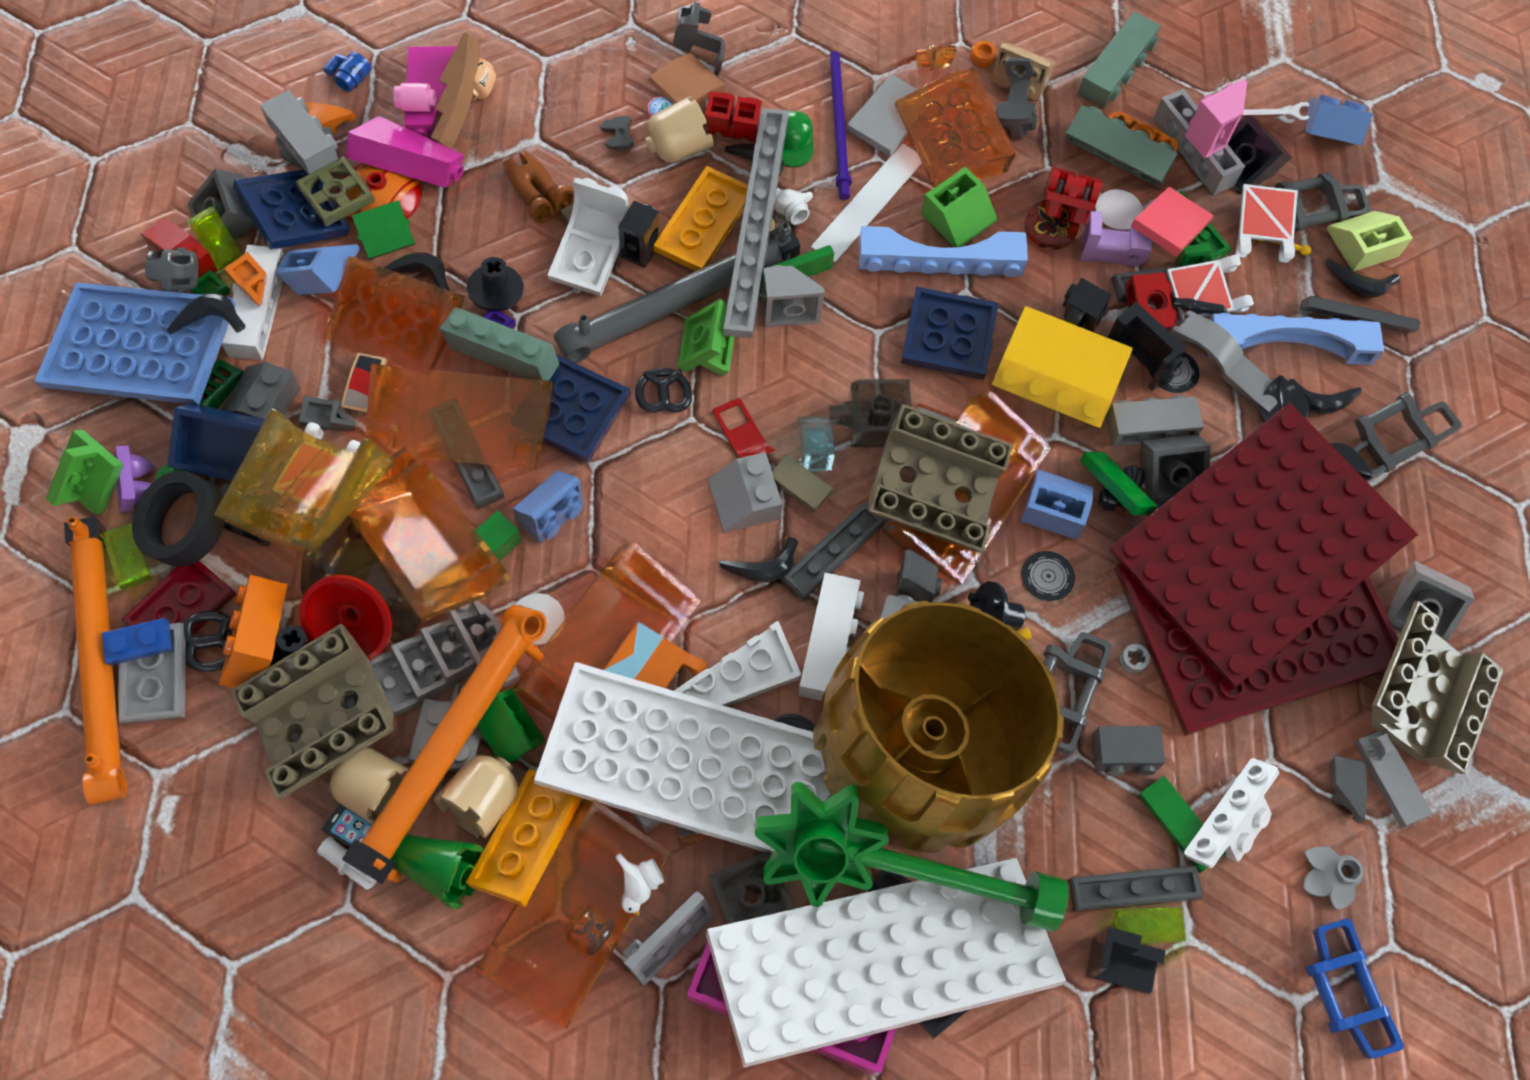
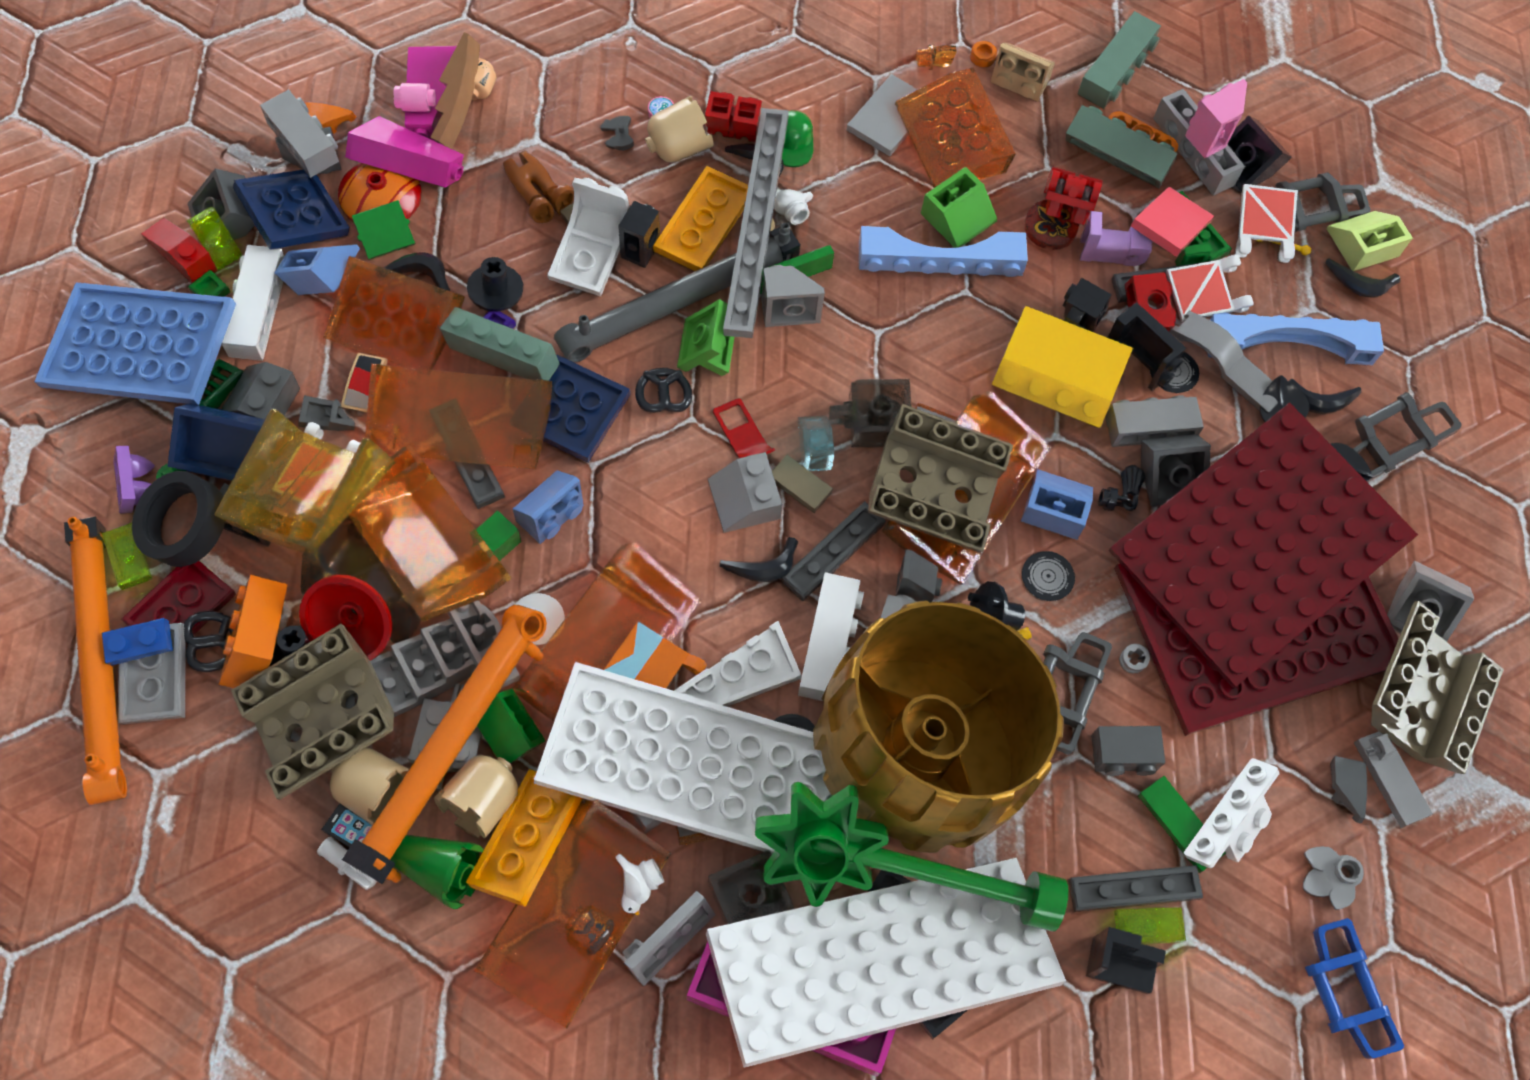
bright green bracket [46,429,123,515] -> none
dark grey piece [145,247,198,292] -> none
black piece [167,293,246,334] -> none
orange slope [224,252,267,307] -> none
olive piece [295,157,375,227] -> none
blue piece [323,51,372,92] -> none
nougat slope [648,53,725,108] -> none
dark grey piece [673,2,725,75] -> none
white sticker [811,143,926,262] -> none
dark purple bar [830,51,852,200] -> none
dark blue plate [901,286,999,380] -> none
dark grey piece [996,58,1038,139] -> none
green tile [1080,452,1158,515] -> none
white sticker [1095,189,1143,230] -> none
black piece [1172,297,1227,314] -> none
white flag [1241,102,1309,124] -> none
dark grey tile [1300,296,1420,333] -> none
medium blue slope [1305,94,1373,145] -> none

